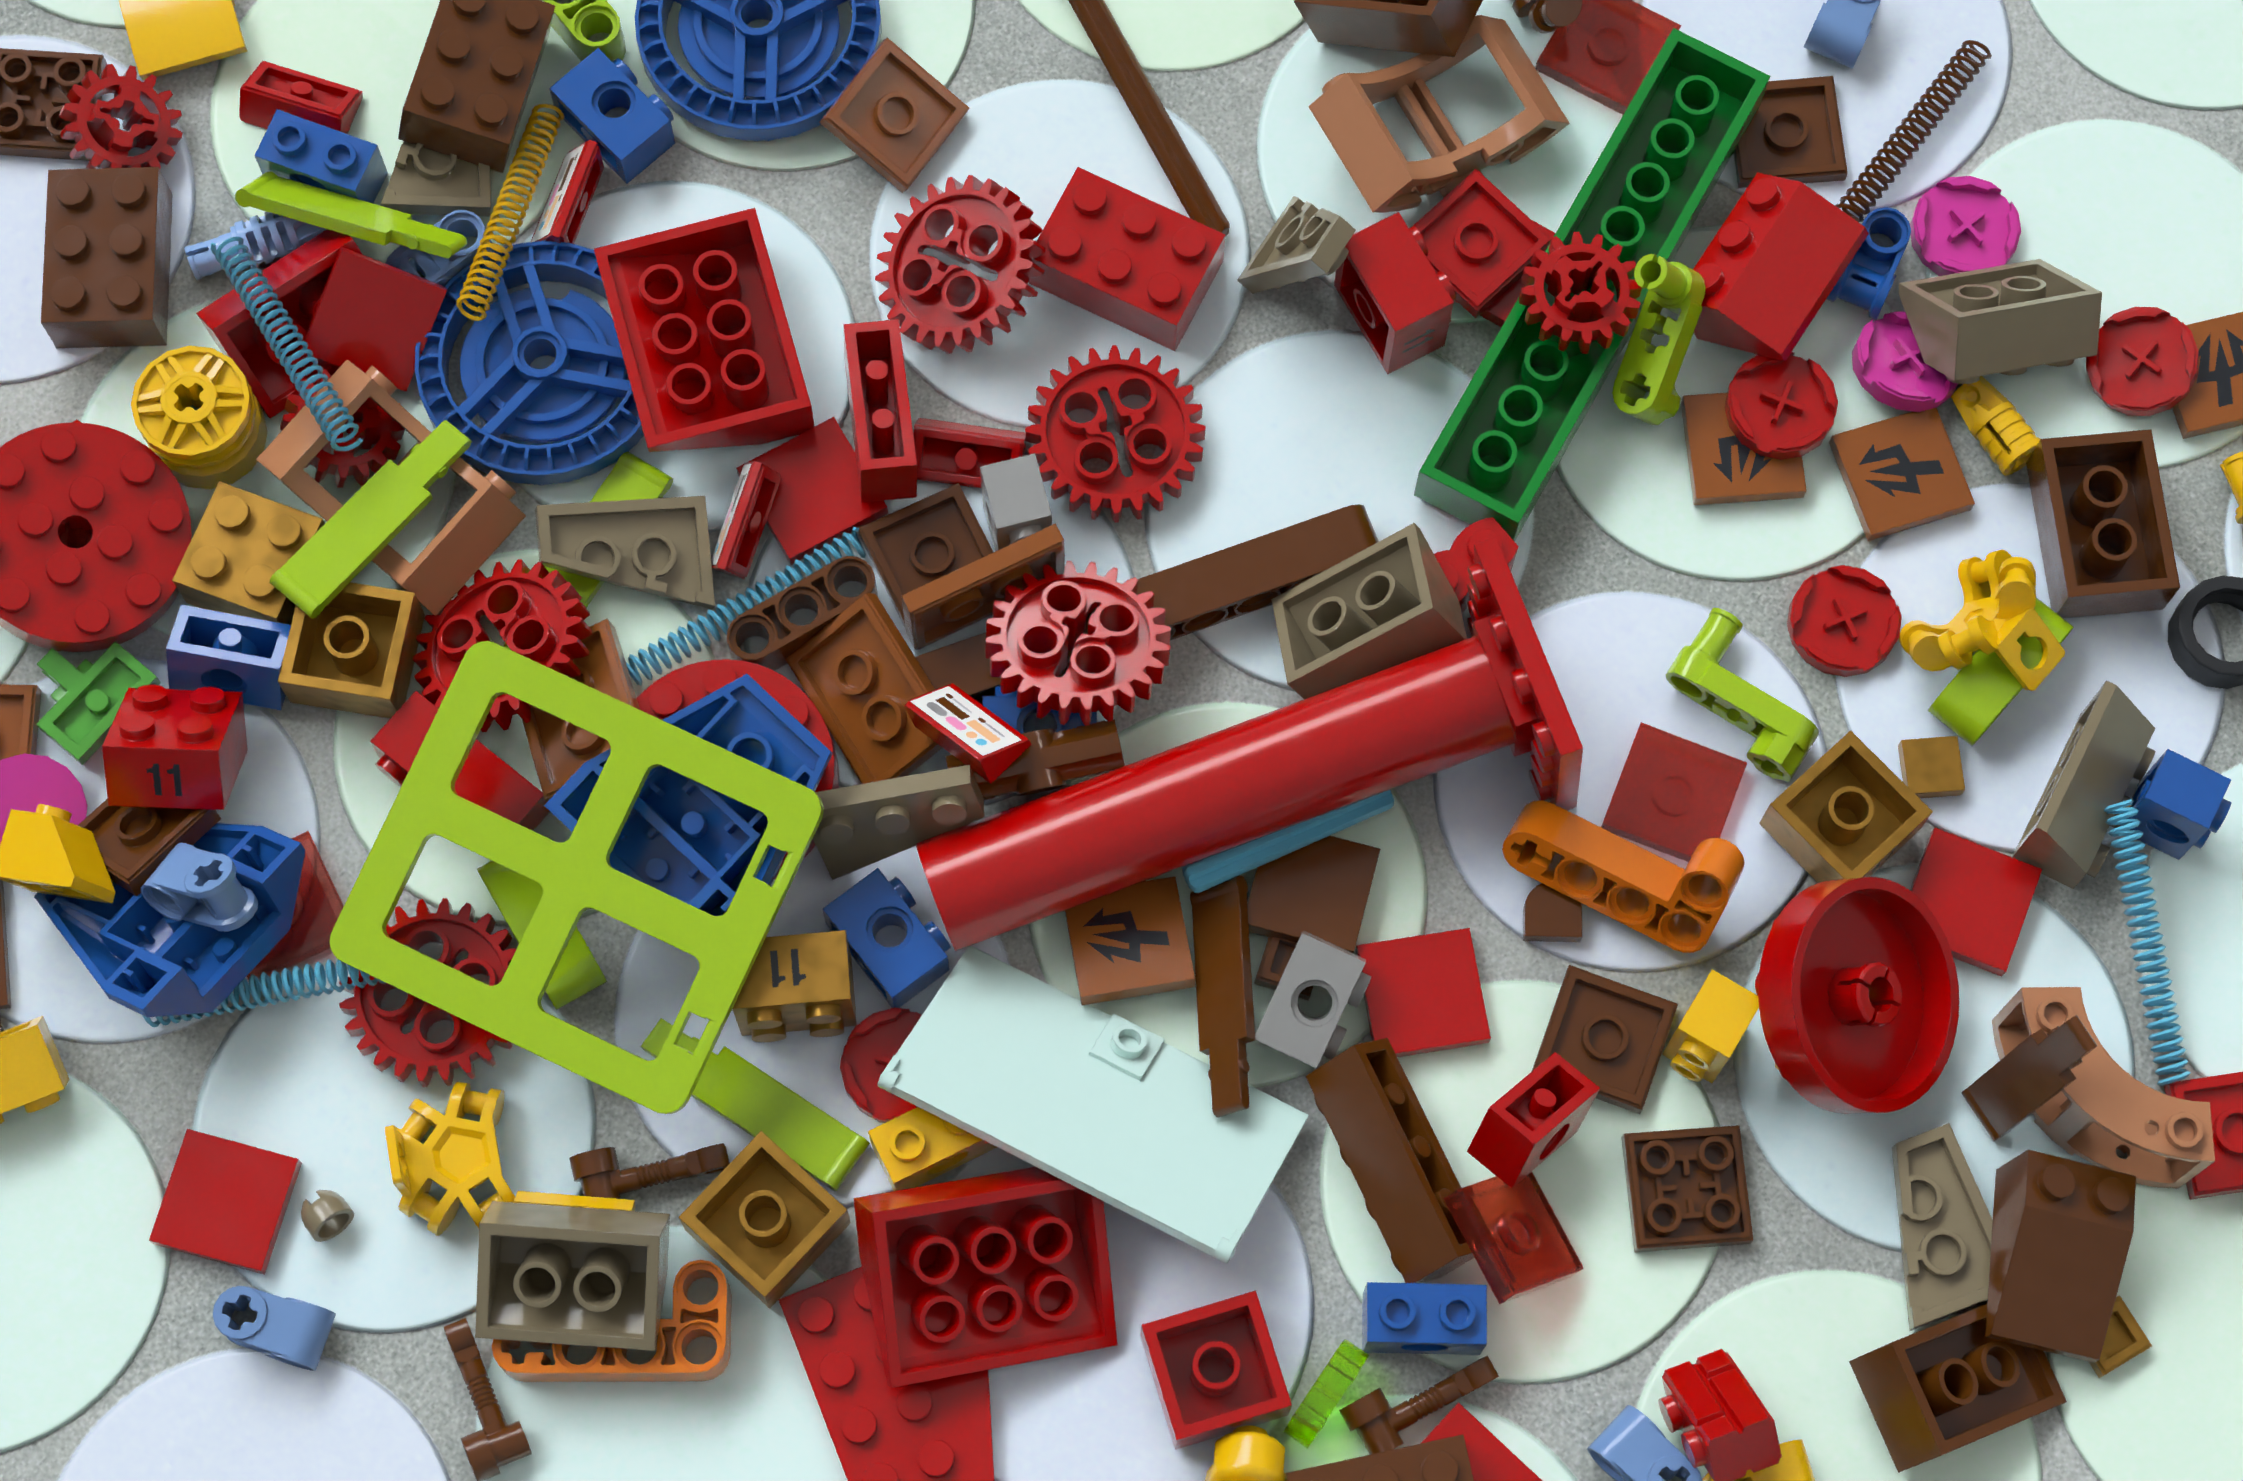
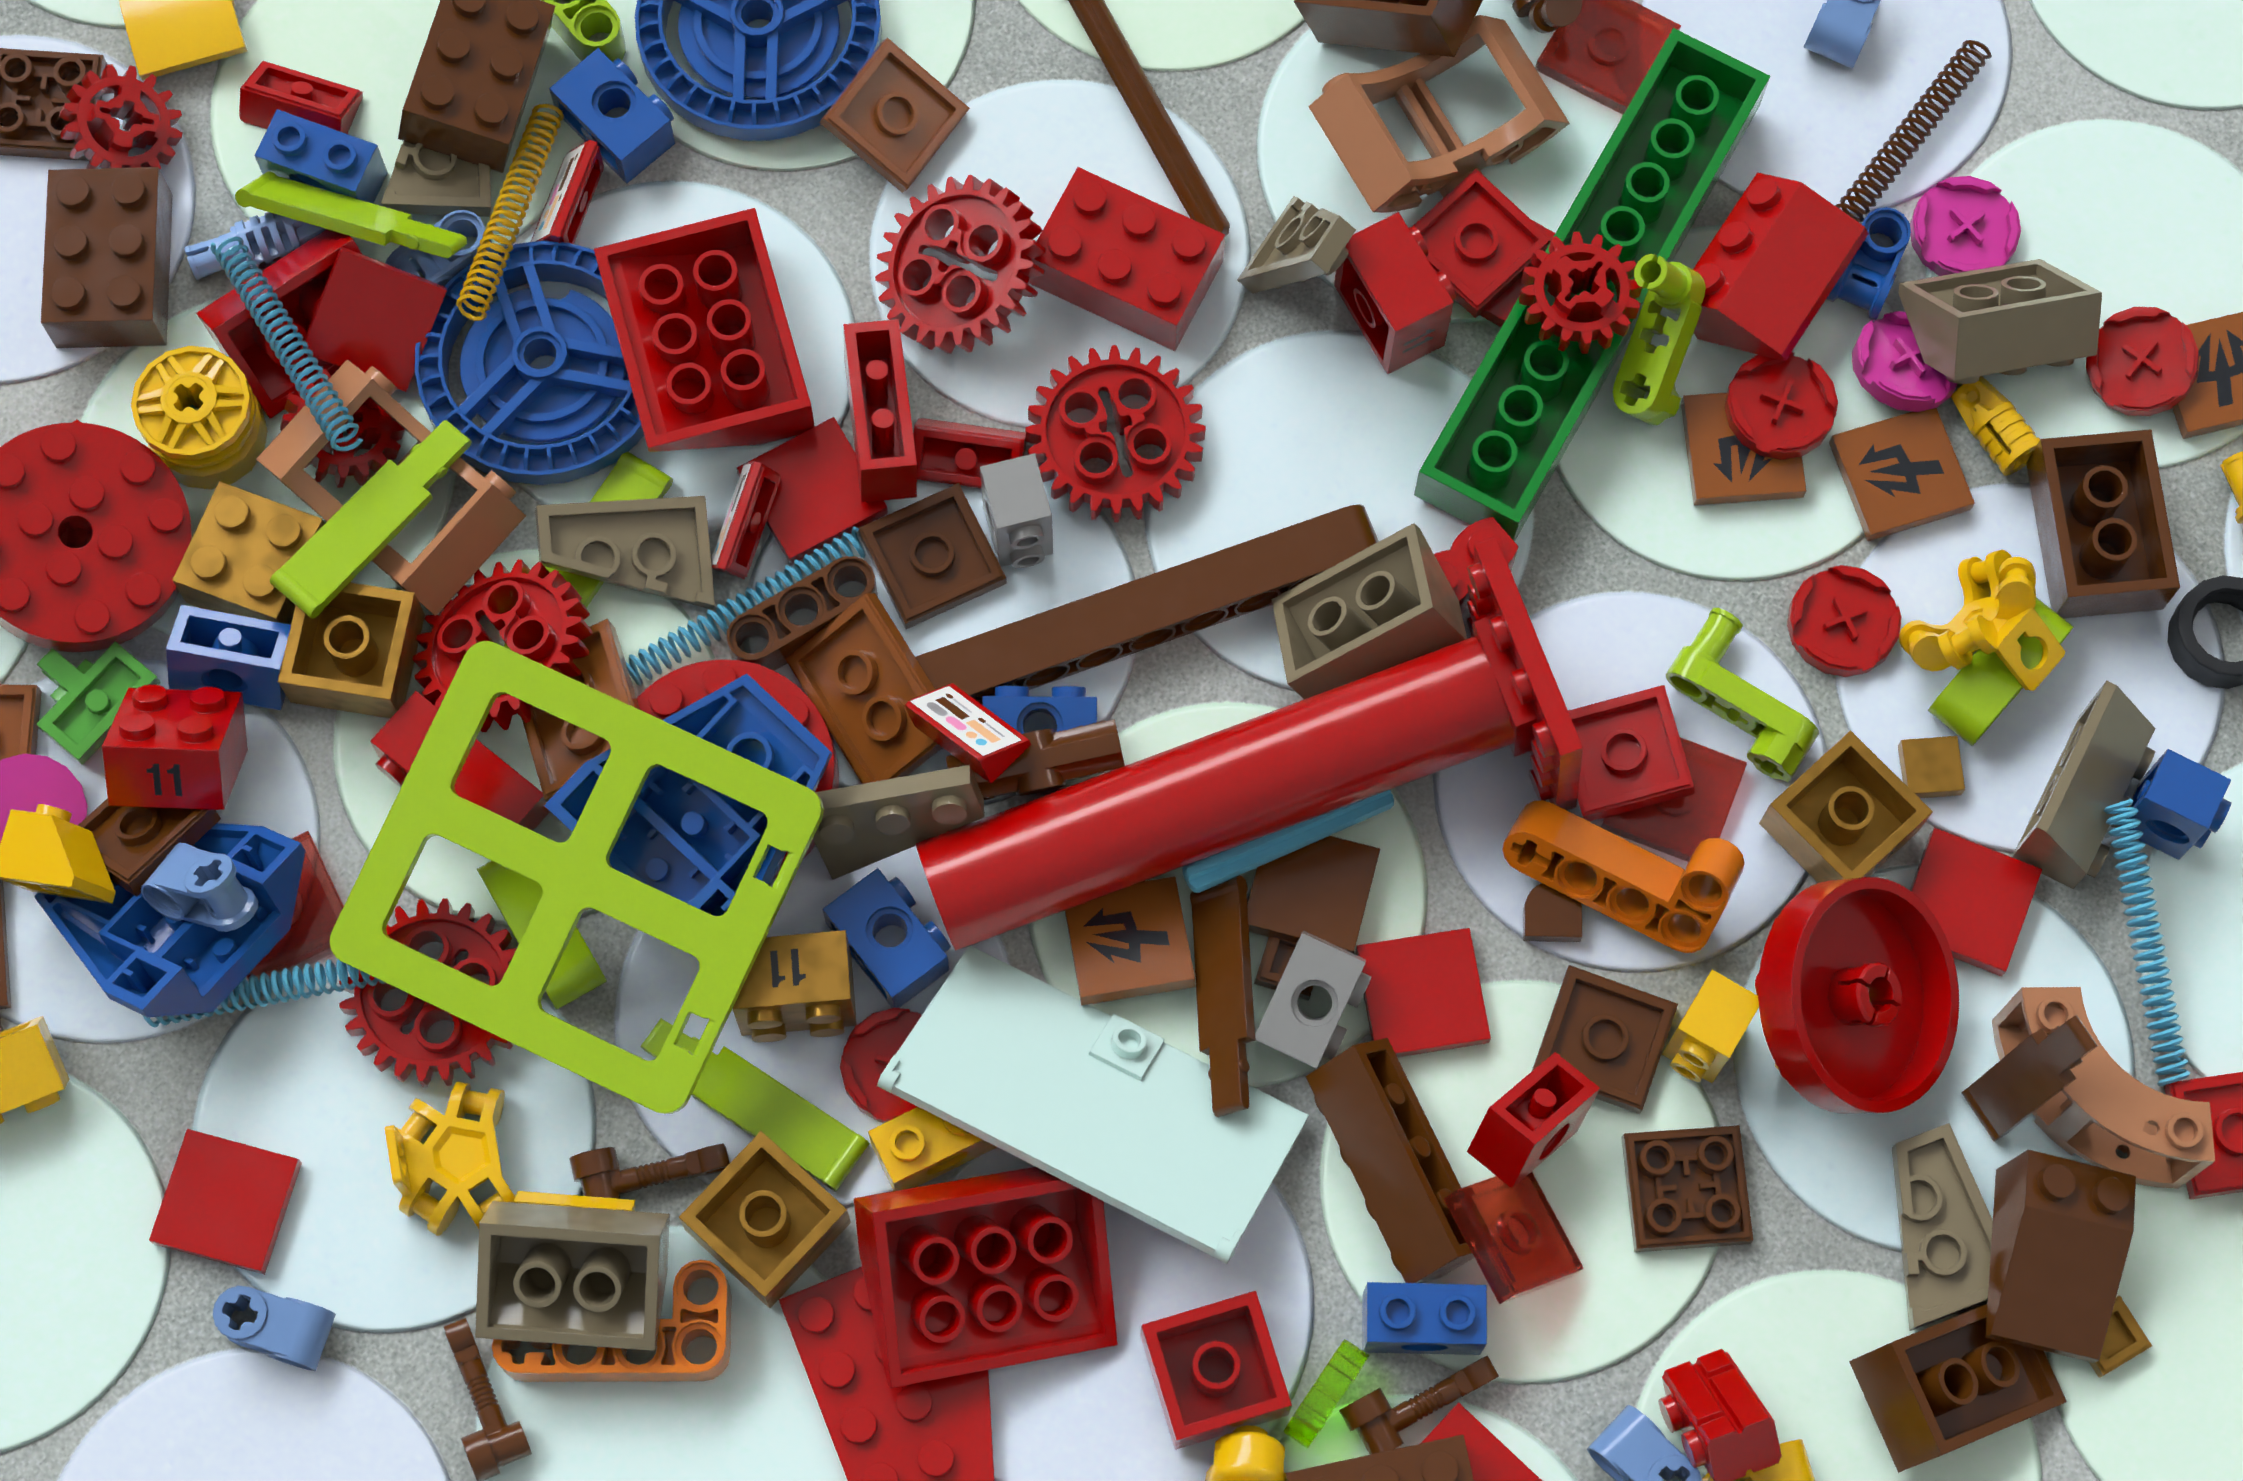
dark tan hinge [301,1190,354,1242] -> none
dark orange tile [901,523,1065,650] -> none
red gear [985,561,1171,726] -> none
reddish brown tile [1733,76,1848,188] -> none
none -> red tile [1568,685,1695,822]

